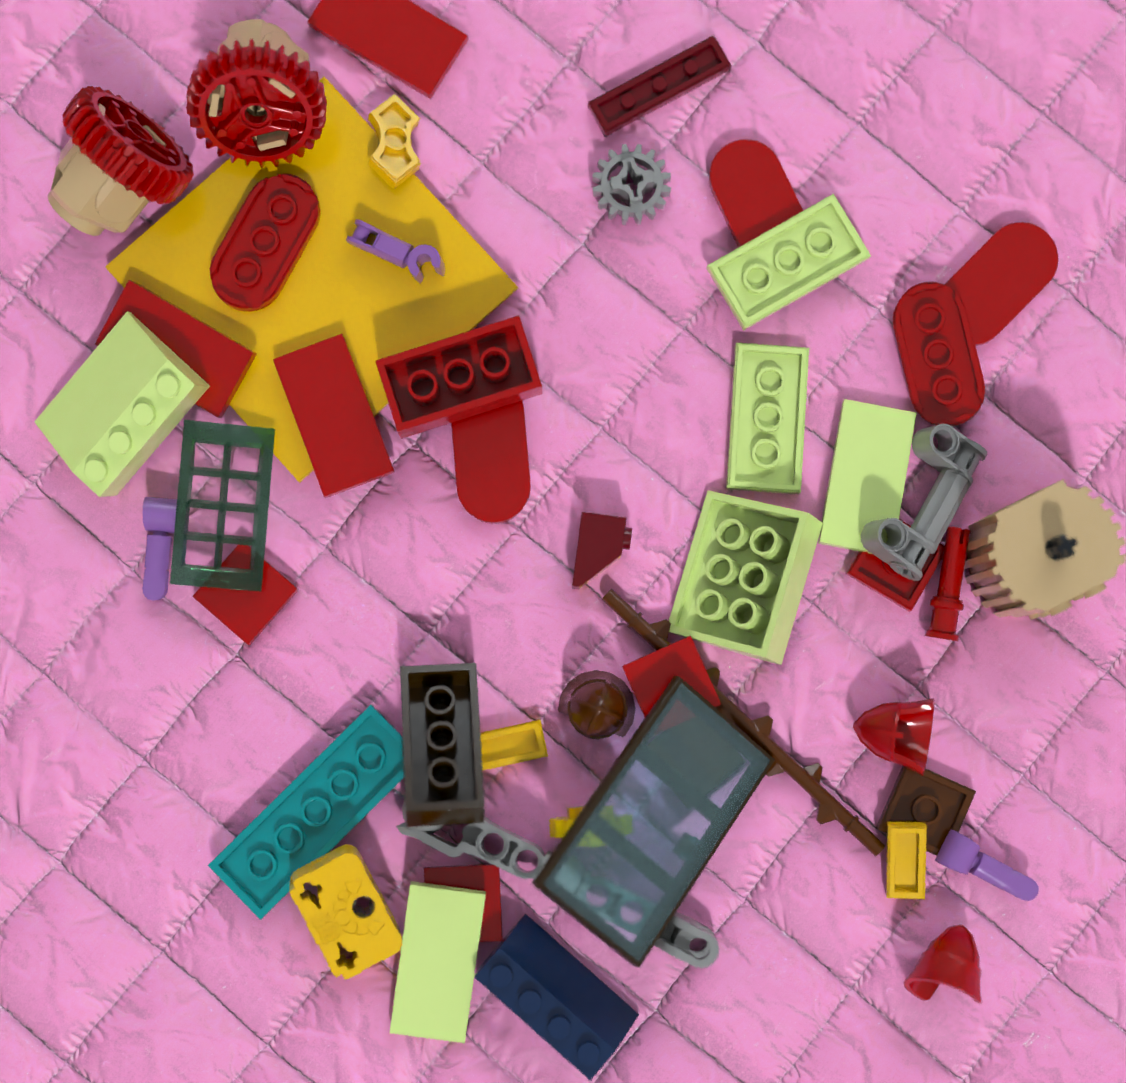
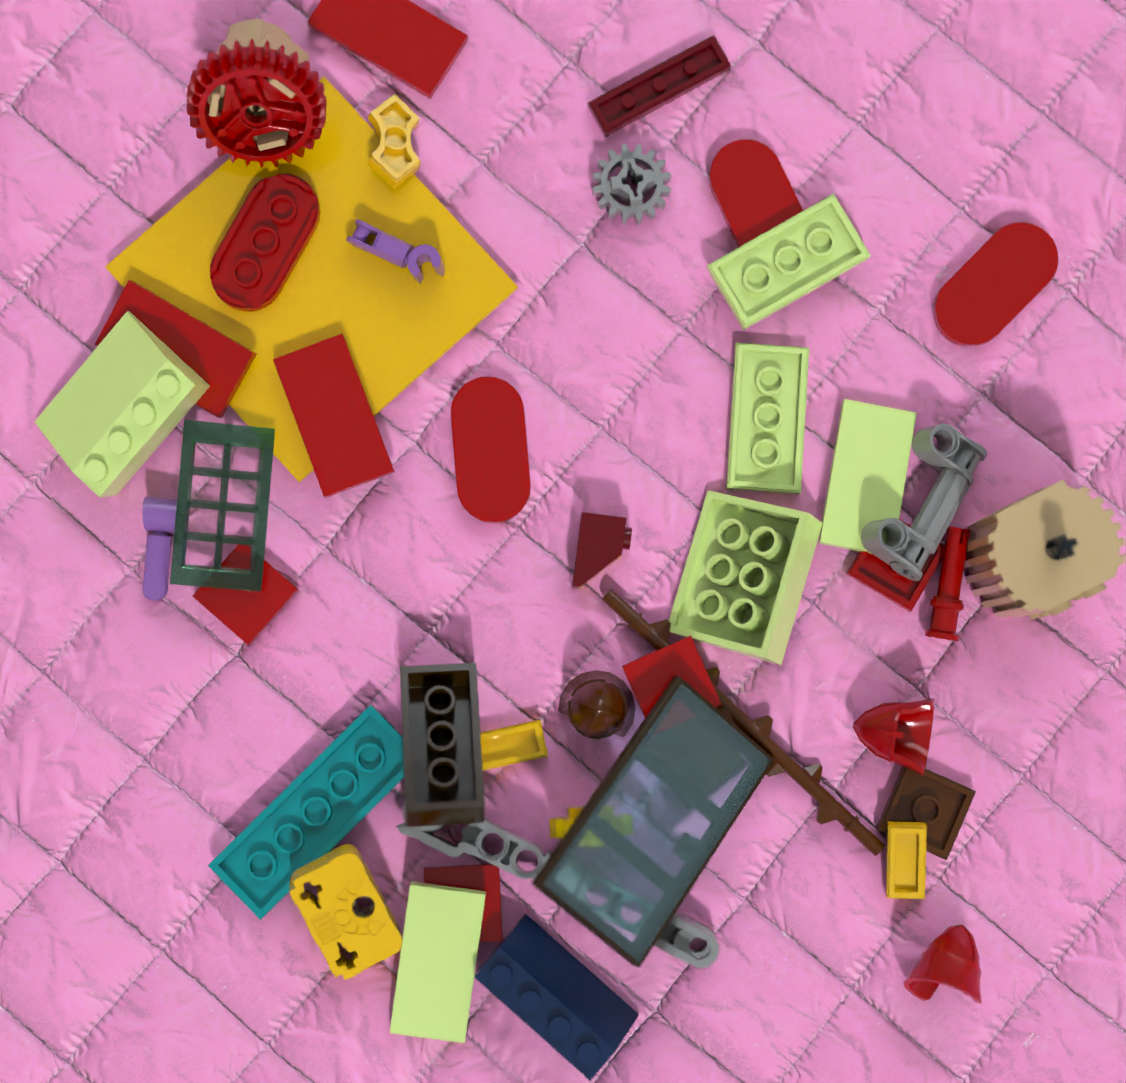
red piece [48,86,194,236] -> none
red brick [375,315,542,439] -> none
red tile [893,282,985,427] -> none
medium lavender piece [935,829,1039,901] -> none

